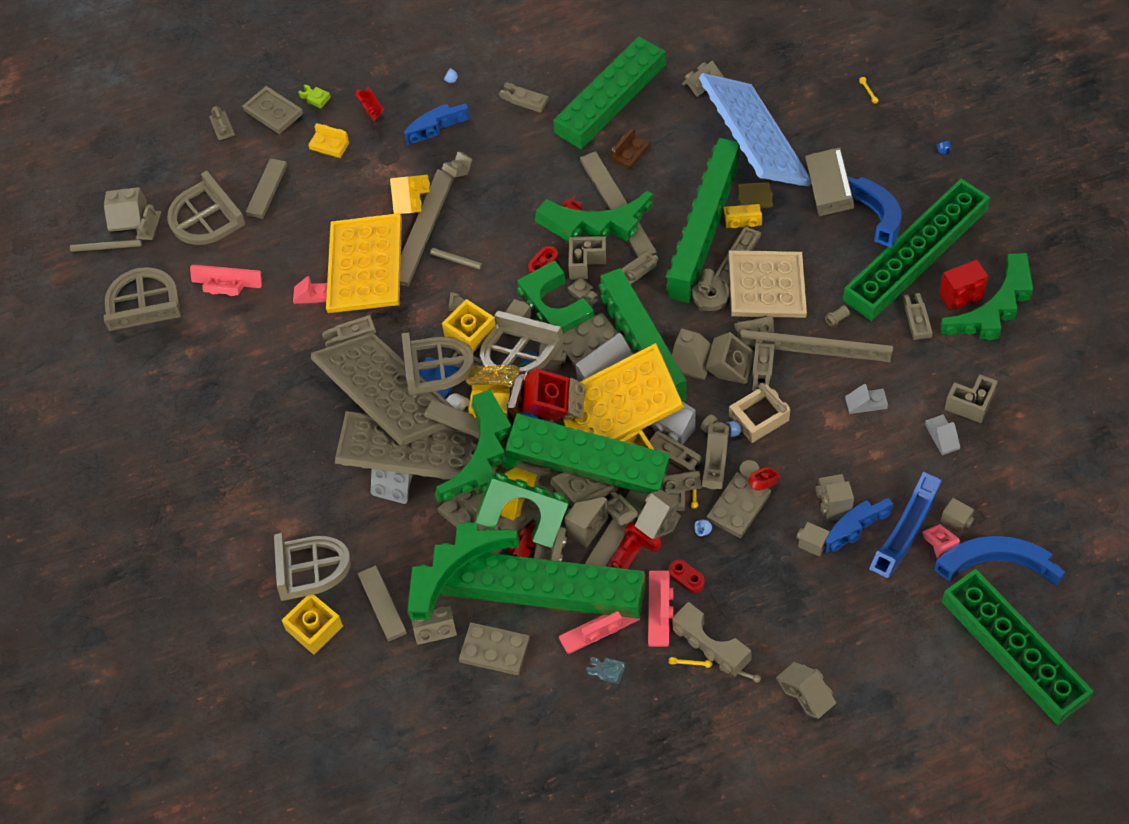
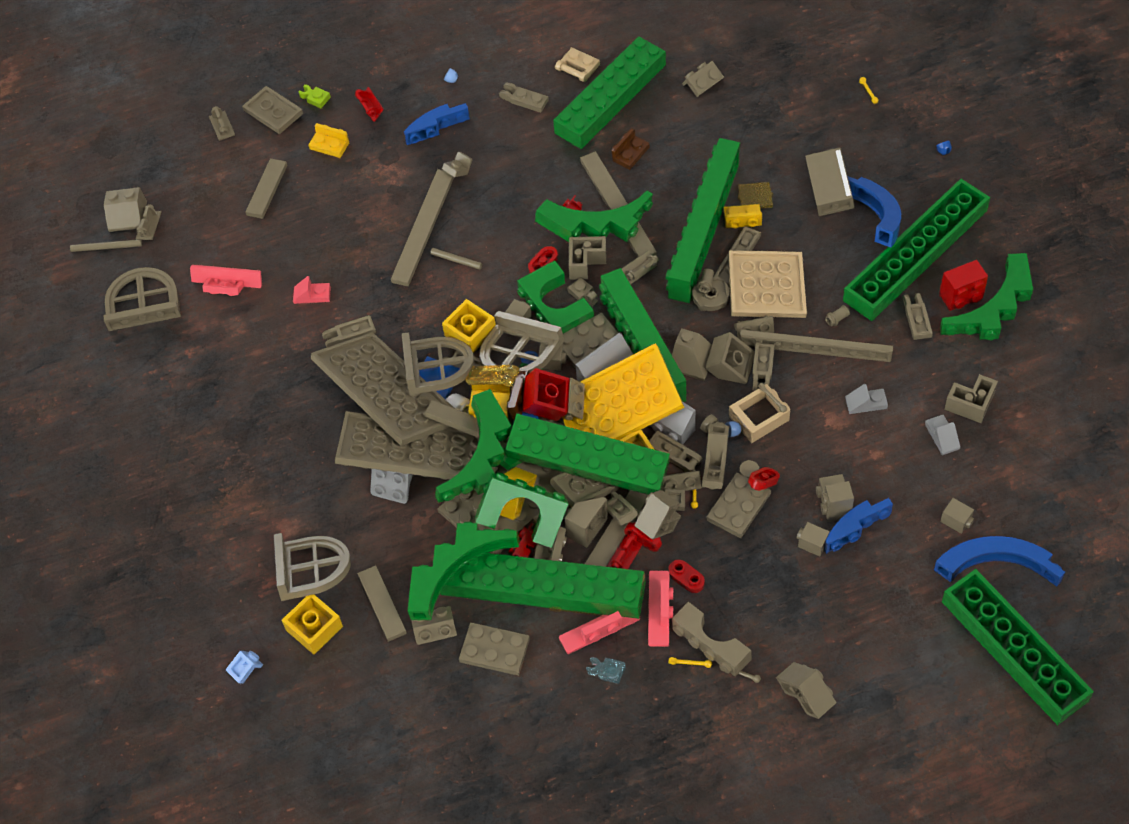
dark tan window [167,171,246,245] -> none
yellow plate [326,213,402,313] -> none
yellow brick [390,175,430,214] -> none
dark tan tile [449,292,465,311] -> none
light blue hinge [694,520,712,536] -> none
light blue plate [699,73,812,187] -> none
blue arch [869,471,943,578] -> none
coral slope [922,524,960,559] -> none
none -> light blue bracket [226,651,263,684]
none -> tan plate [555,47,600,82]

